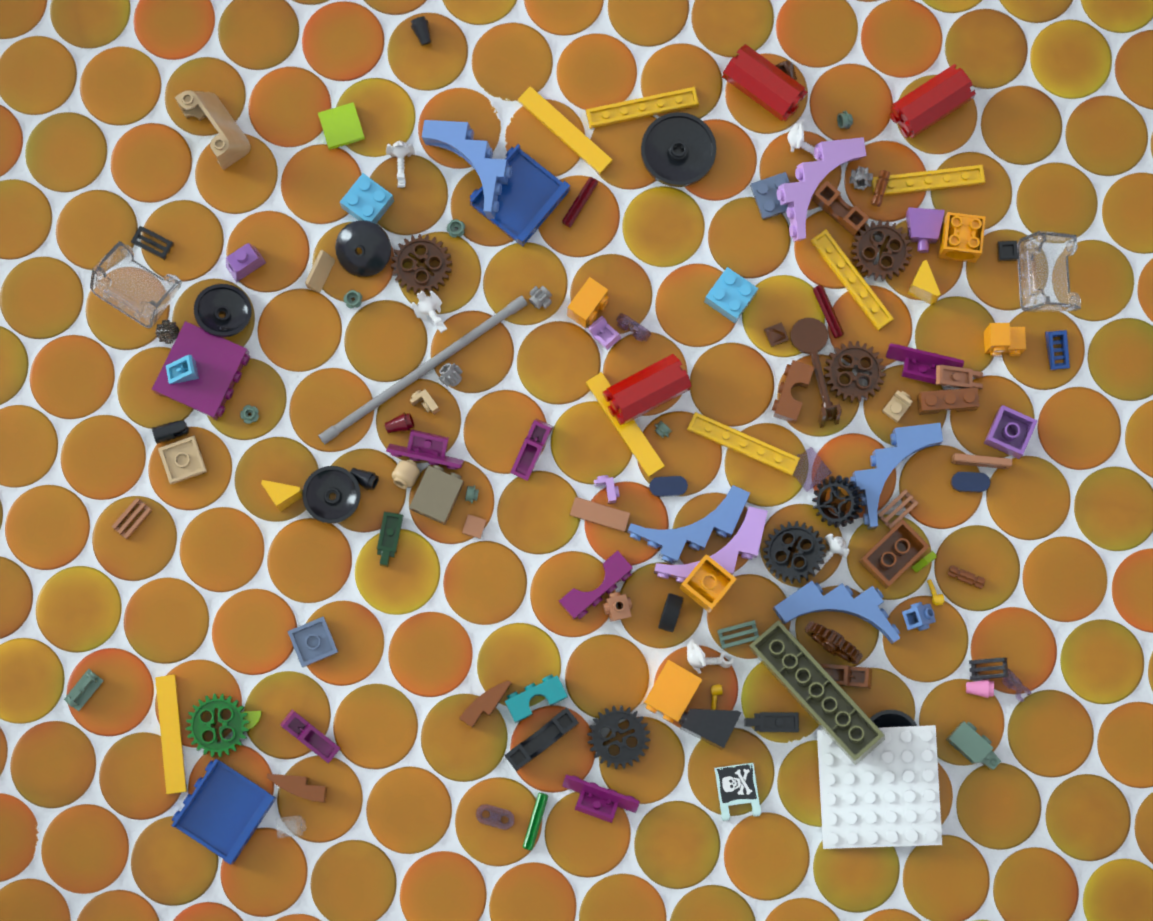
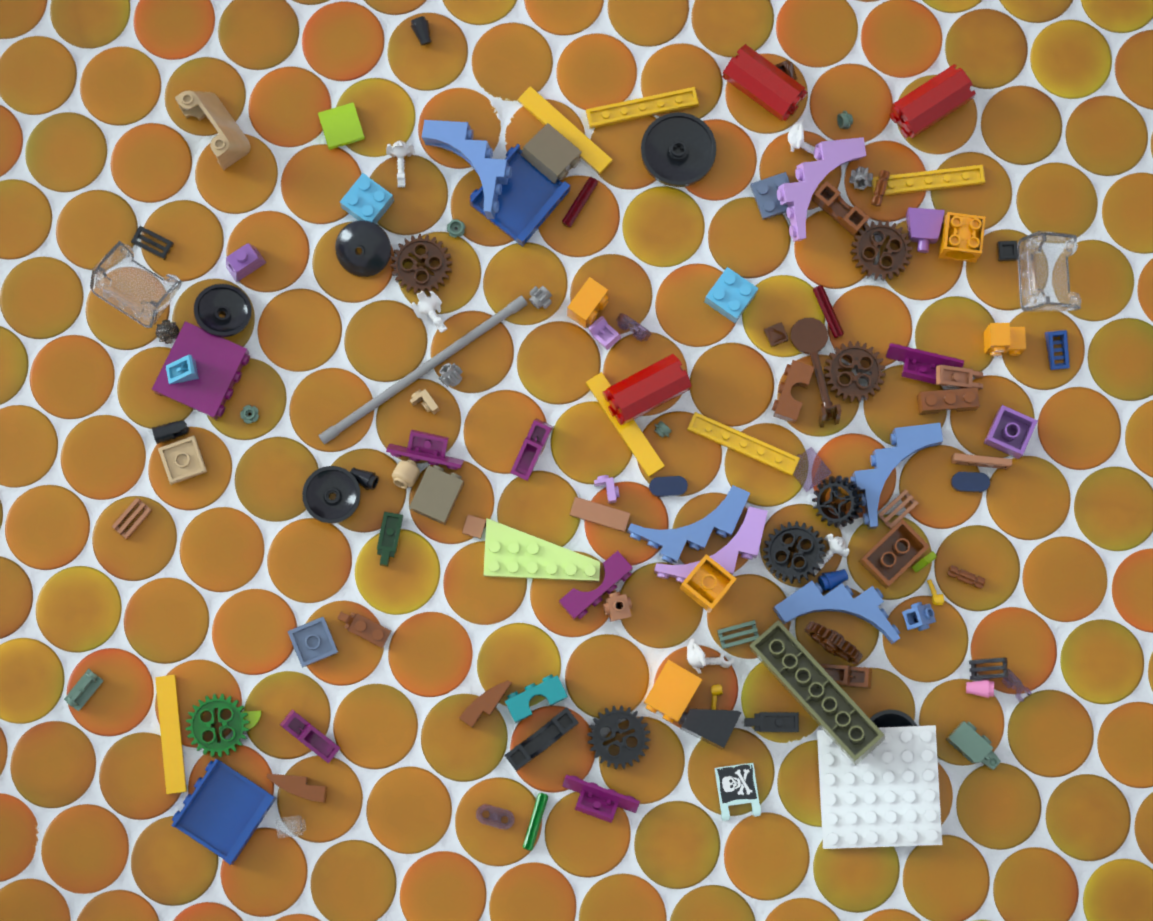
yellow slope [261,480,303,512] -> none
tan slope [305,250,335,293] -> none
sand green plate [344,290,362,309] -> none
dark red cone [385,412,414,434] -> none
sand green plate [465,485,479,504] -> none
black tyre [658,593,684,632] -> none
yellow tile [811,229,894,331] -> none
tan bracket [882,391,913,423] -> none
yellow slope [907,260,941,305] -> none
none -> dark orange hinge [338,612,392,649]
none -> yellowish green wing [484,518,600,582]
none -> dark tan brick [521,123,582,184]
none -> blue cone [818,569,848,591]

